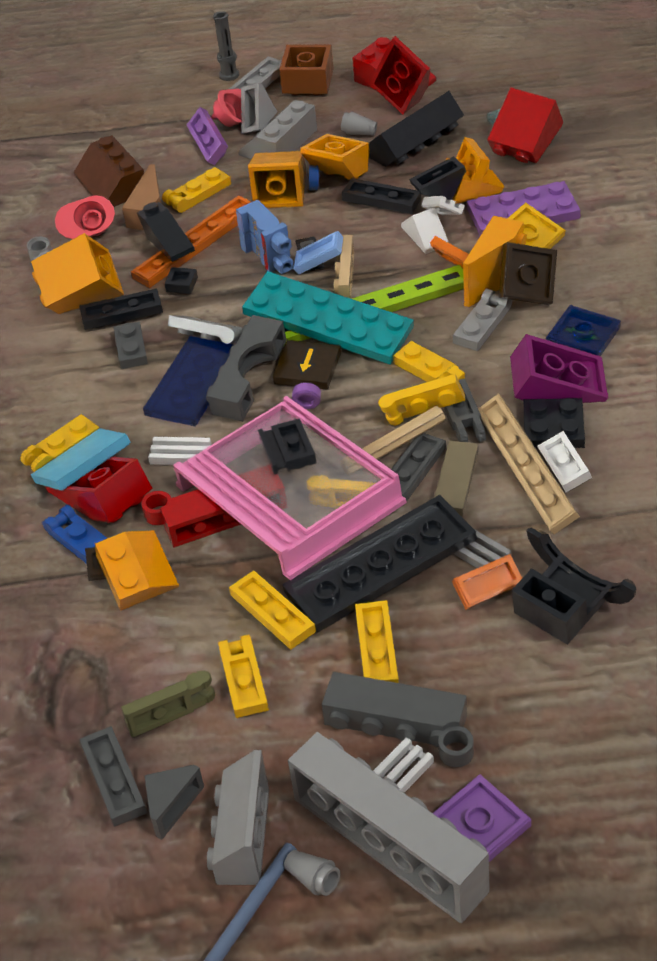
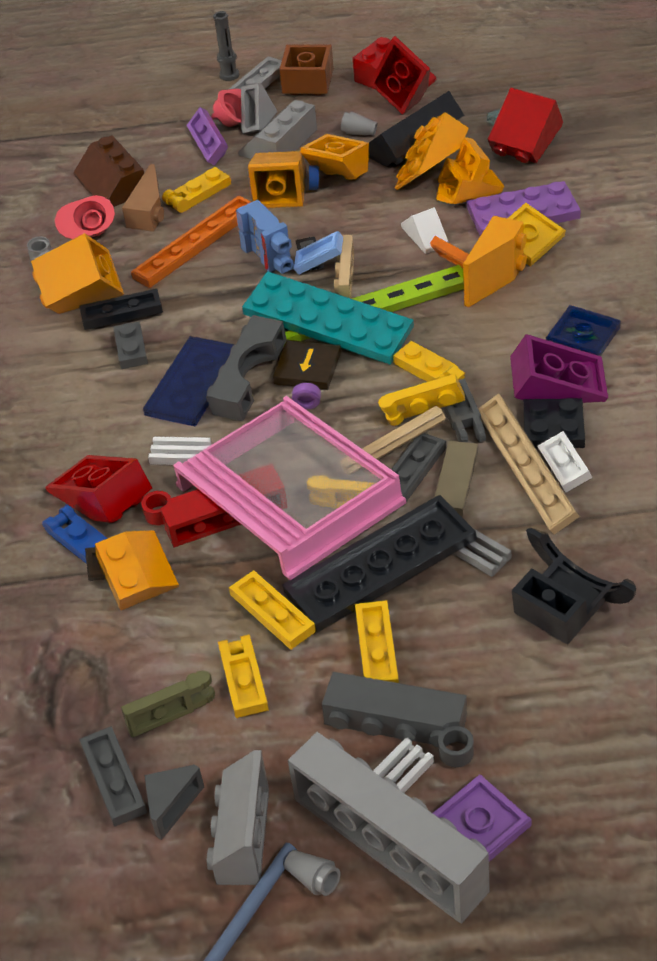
yellow hinge [20,414,99,472] -> none
medium azure tile [31,428,131,491] -> none
black slope [137,202,195,262] -> none
black plate [165,267,198,294] -> none
plate [168,315,242,344] -> none
black plate [258,418,317,475] -> none
black plate [342,178,421,214] -> none
black slope [409,157,466,200] -> none
white tile [421,196,465,215] -> none
orange tile [452,554,522,610] -> none
light grey plate [453,289,513,351] -> none
dark brown tile [499,242,557,305] -> none
none -> light orange slope [395,112,469,190]

